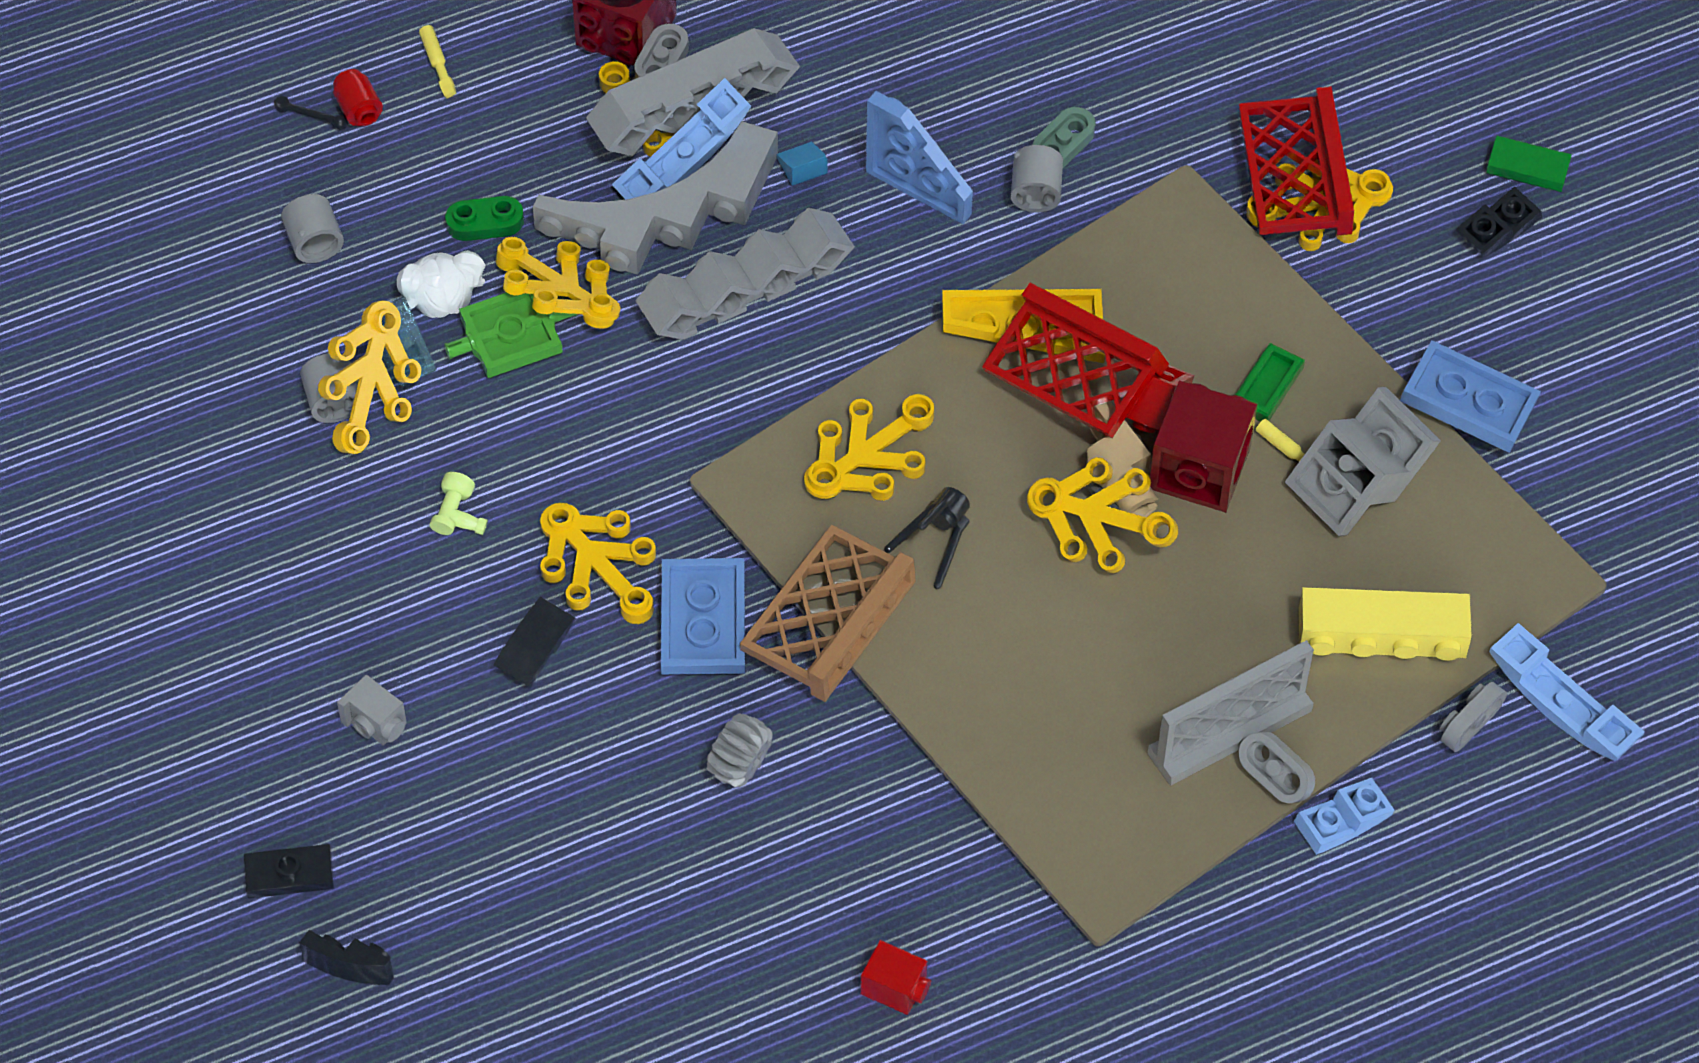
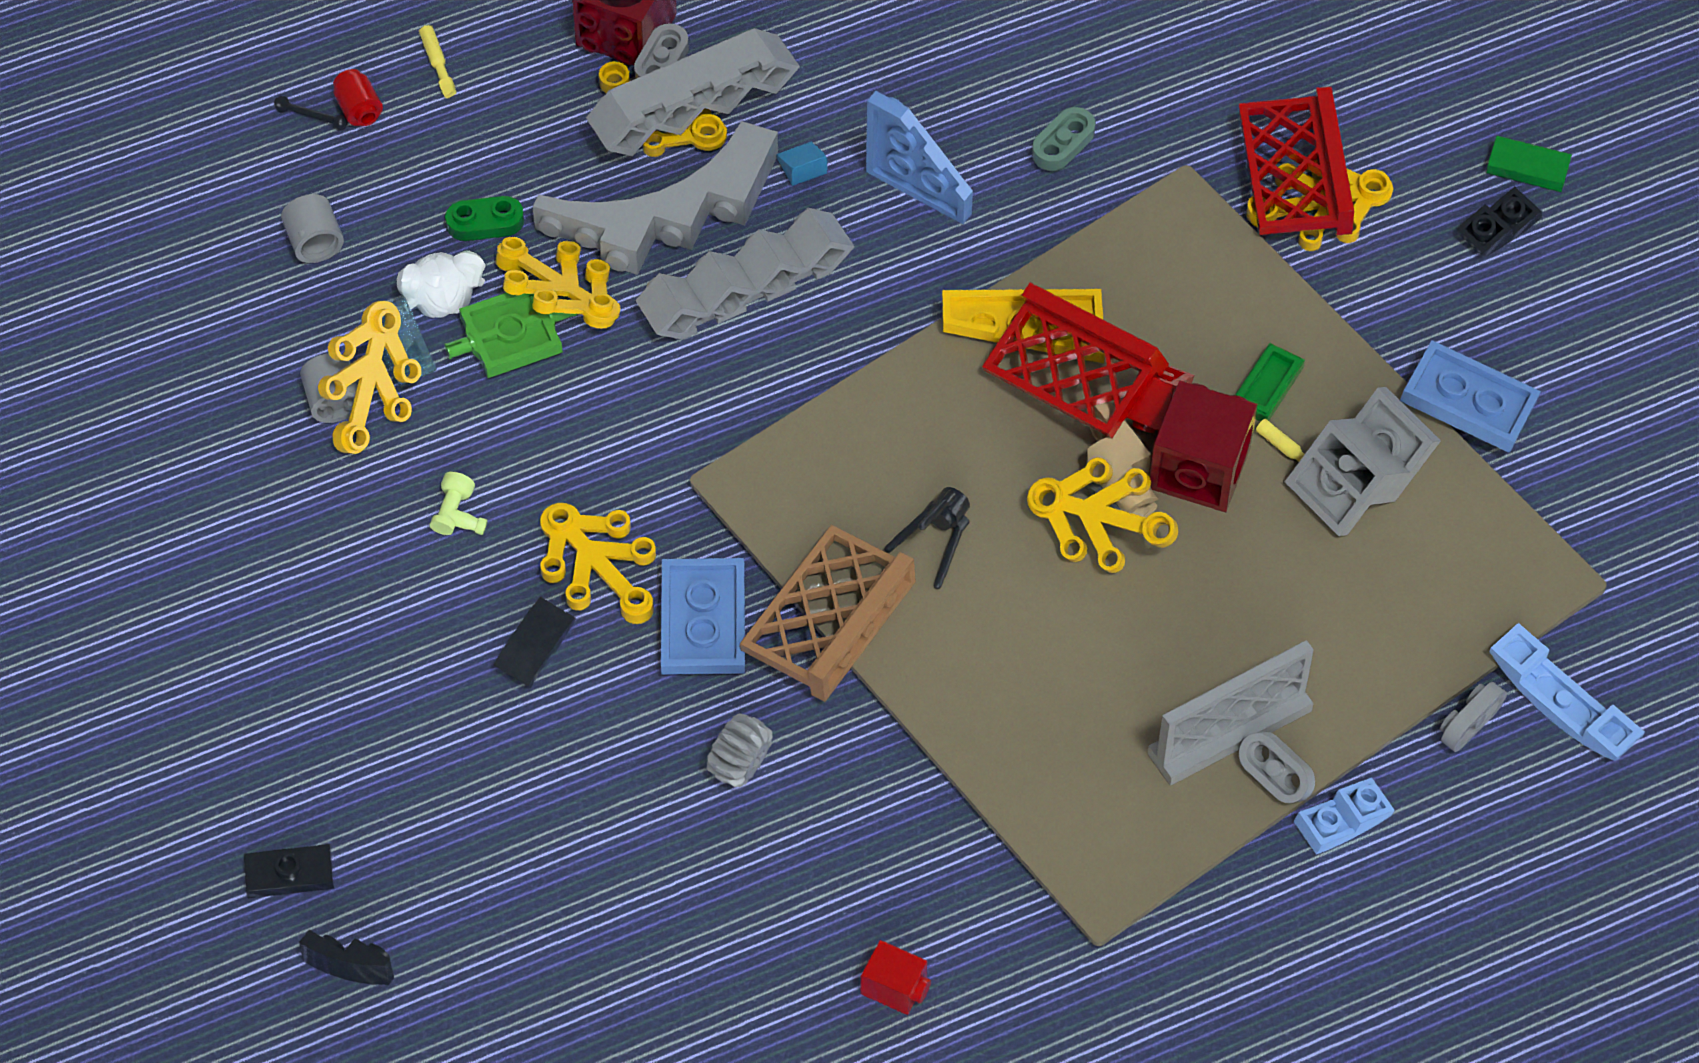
light grey brick [337,674,407,746] -> none
light blue slope [612,78,751,200] -> none
yellow plant [804,394,934,501] -> none
light grey piece [1011,145,1063,213] -> none
light yellow brick [1298,587,1472,661] -> none

